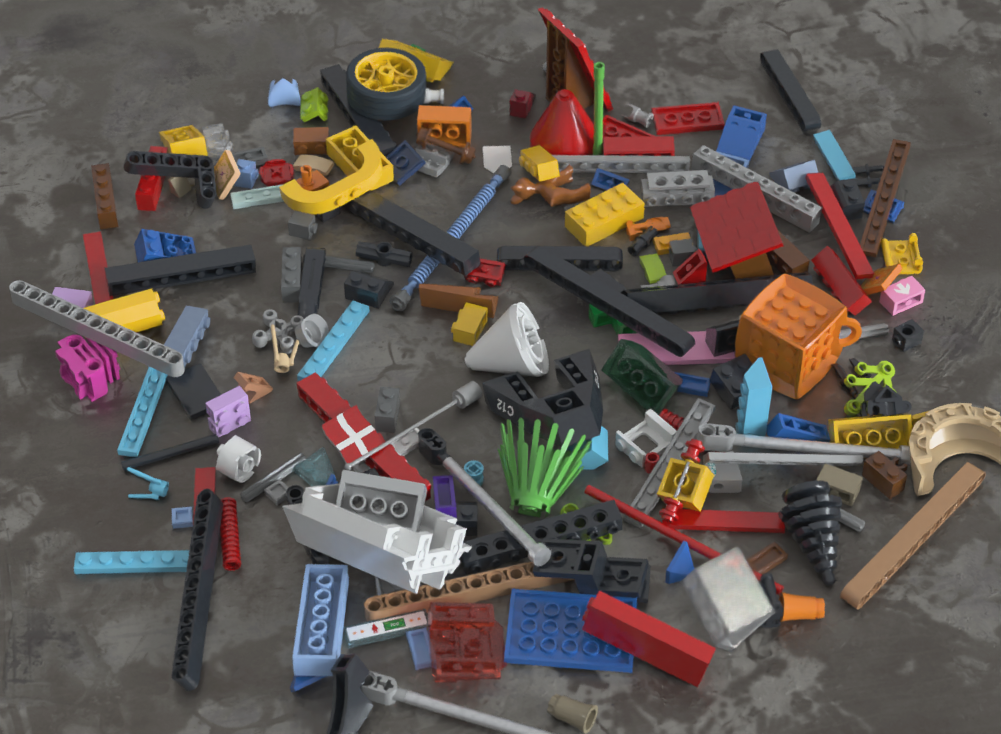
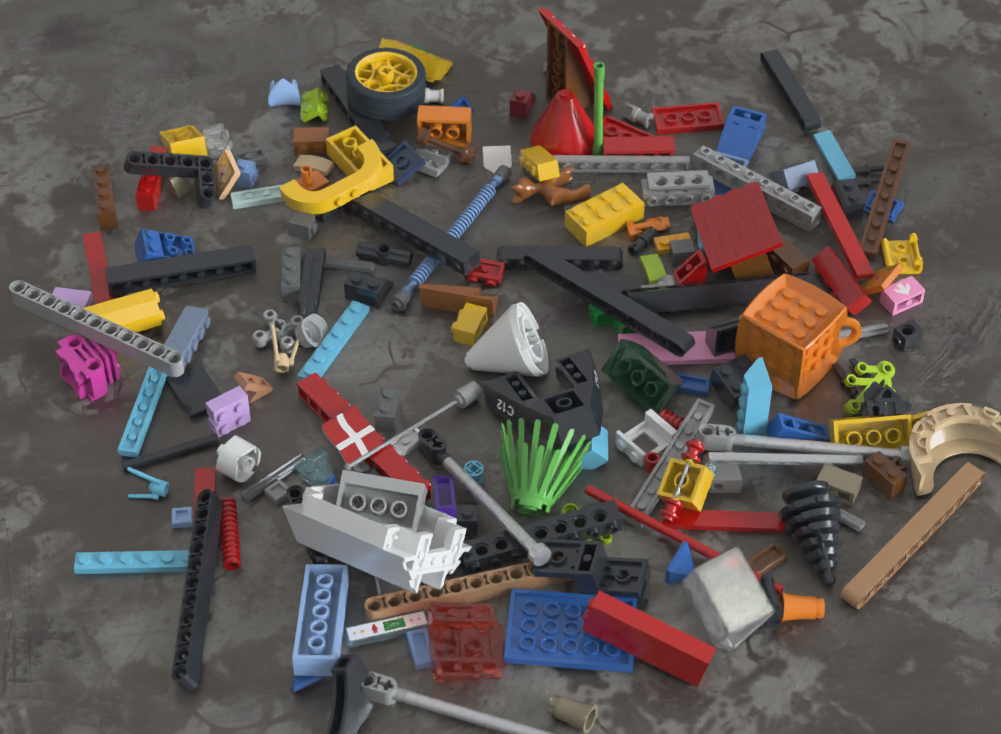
red tile [259,159,295,187] -> none
blue slope [591,168,630,190] -> none

